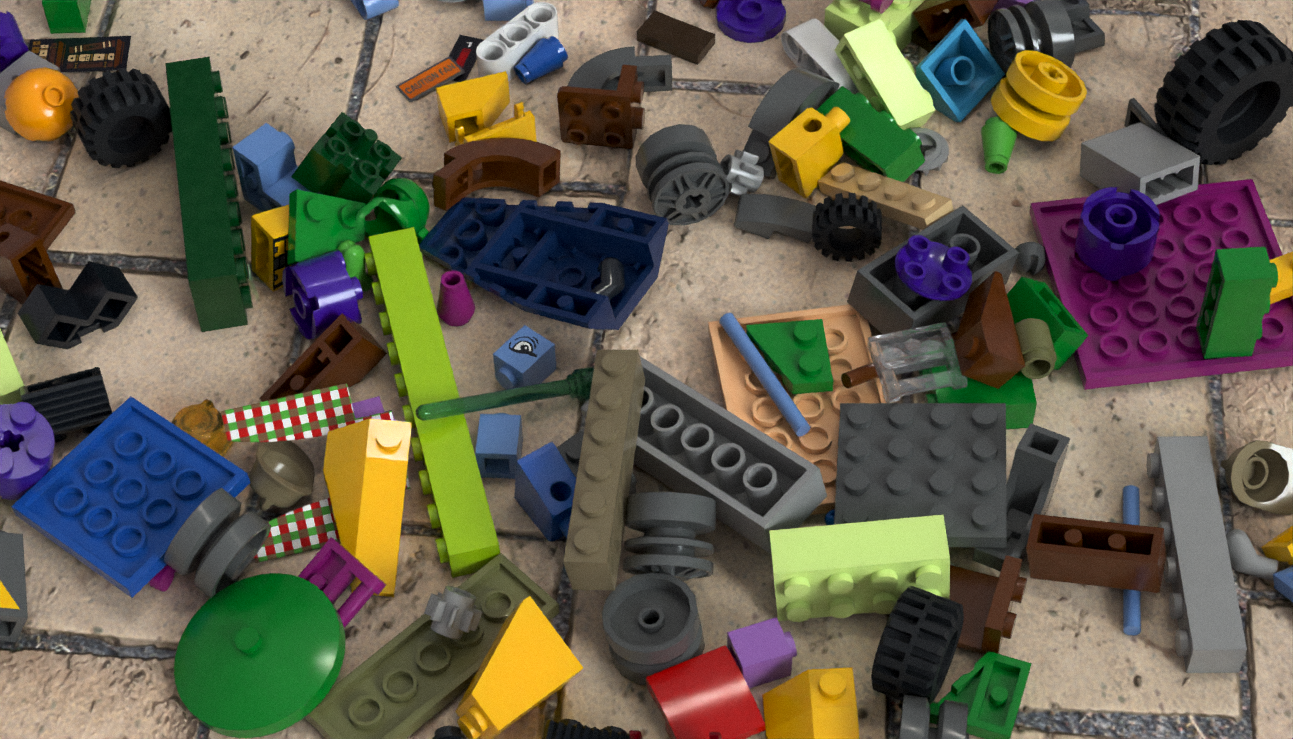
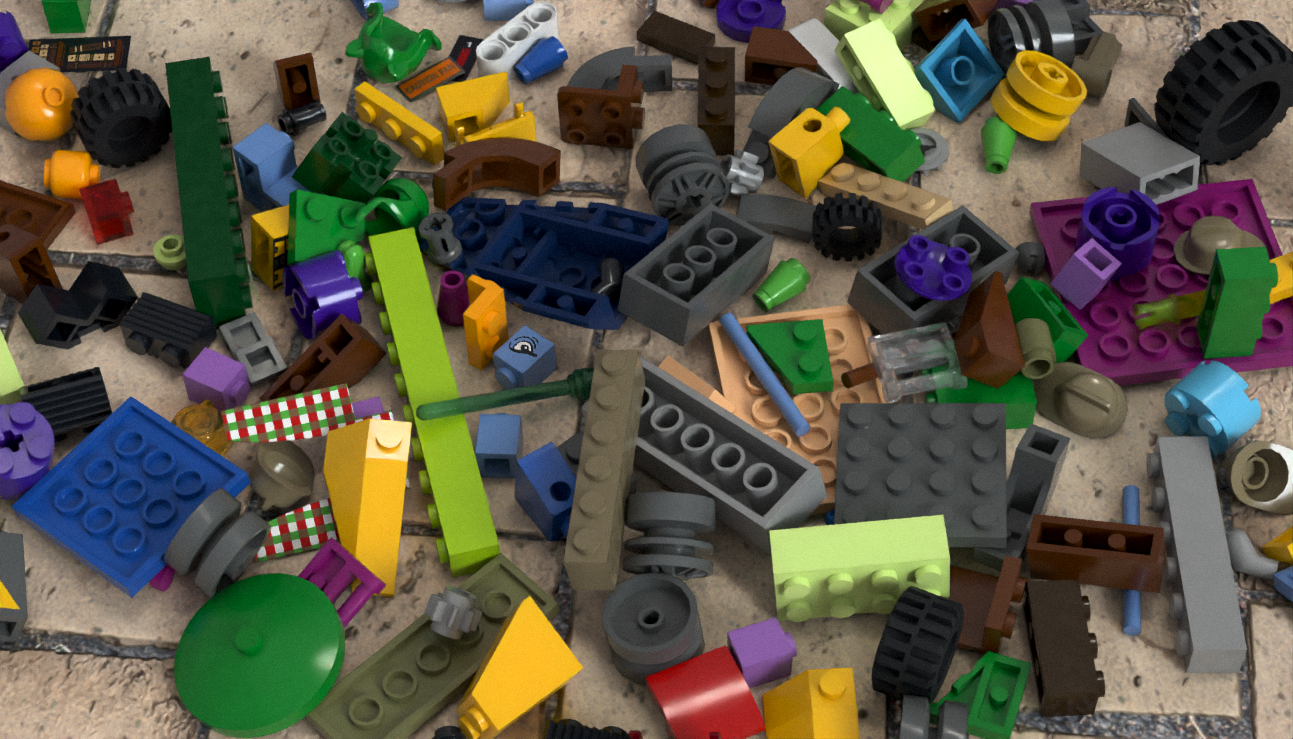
none -> light orange head [44,150,100,199]
none -> clear red brick [79,178,134,245]
none -> black brick [120,292,217,368]
none -> yellowish green plate [153,235,186,270]
none -> medium lavender brick [182,347,251,413]
none -> dark grey slope [219,312,288,387]
none -> reddish brown slope [273,52,321,110]
none -> black pin [277,99,327,136]
none -> green hair [345,2,442,84]
none -> yellow plate [354,81,444,166]
none -> dark grey bush [418,213,462,264]
none -> light orange bracket [463,274,509,371]
none -> dark grey brick [618,203,775,347]
none -> light nougat plate [658,355,736,413]
none -> dark brown brick [698,47,735,156]
none -> reddish brown slope [745,26,818,85]
none -> bright green cone [752,258,810,312]
none -> dark brown brick [1022,579,1105,717]
none -> dark tan piece [1034,362,1128,439]
none -> medium lavender brick [1050,238,1122,310]
none -> dark tan piece [1071,31,1123,99]
none -> clear neon green axle [1133,289,1206,330]
none -> medium azure brick [1164,360,1261,459]
none -> dark tan piece [1174,215,1269,275]

